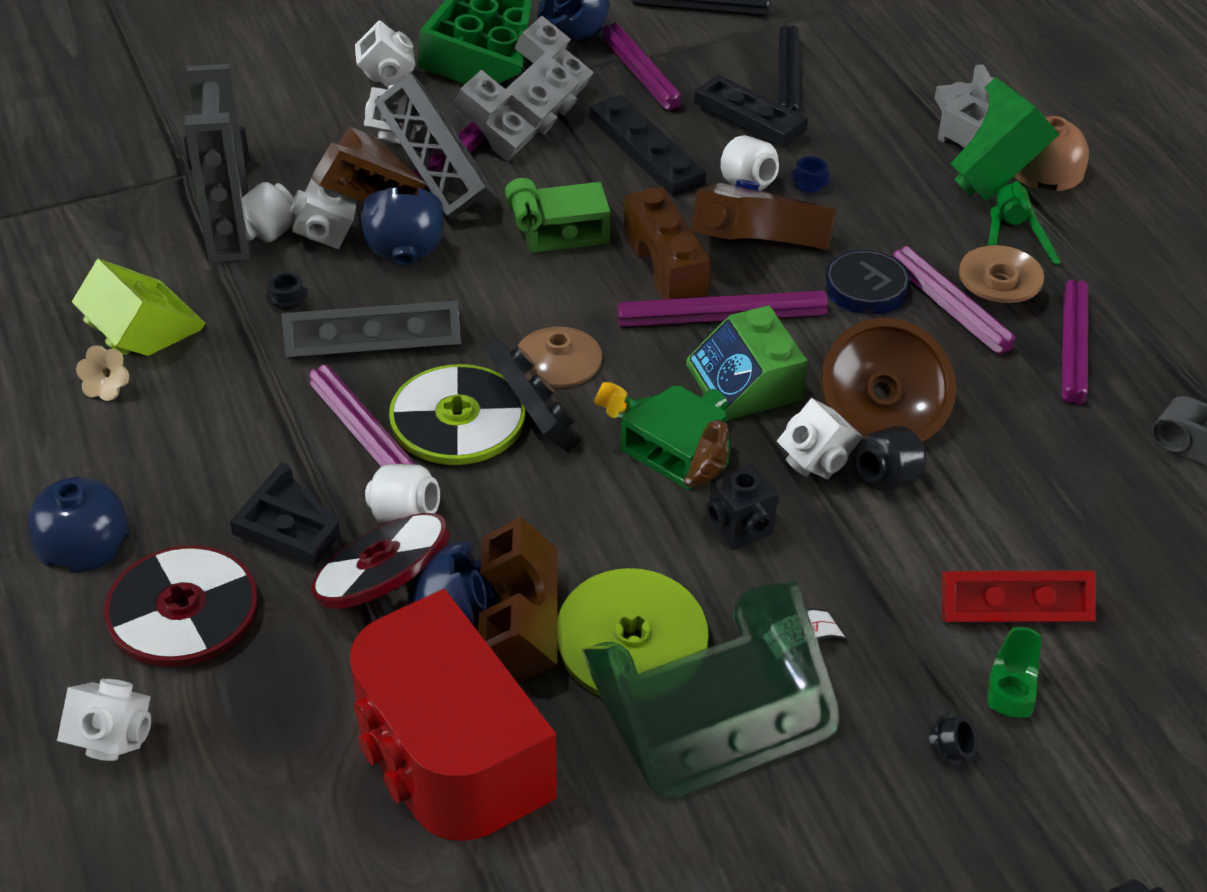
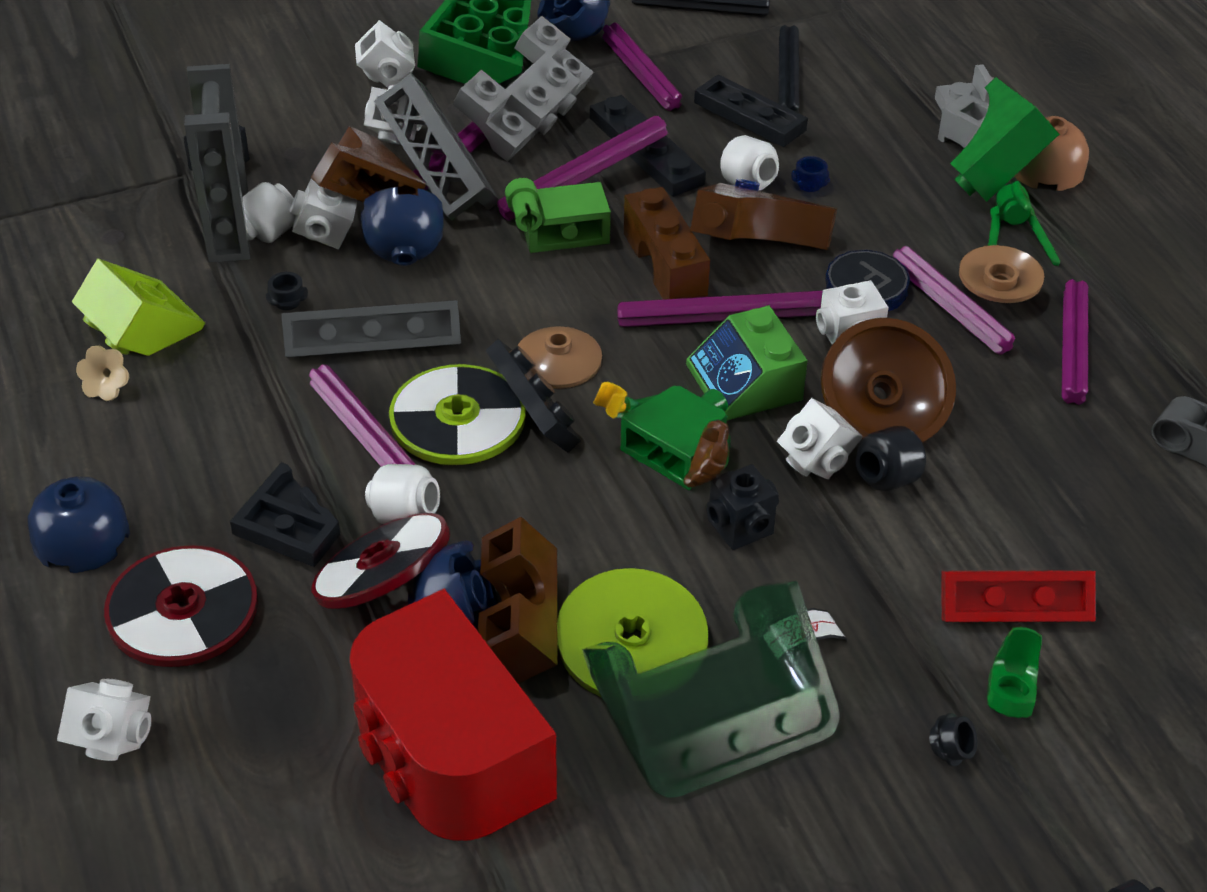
none -> magenta axle [497,116,667,221]
none -> white brick [816,280,889,345]

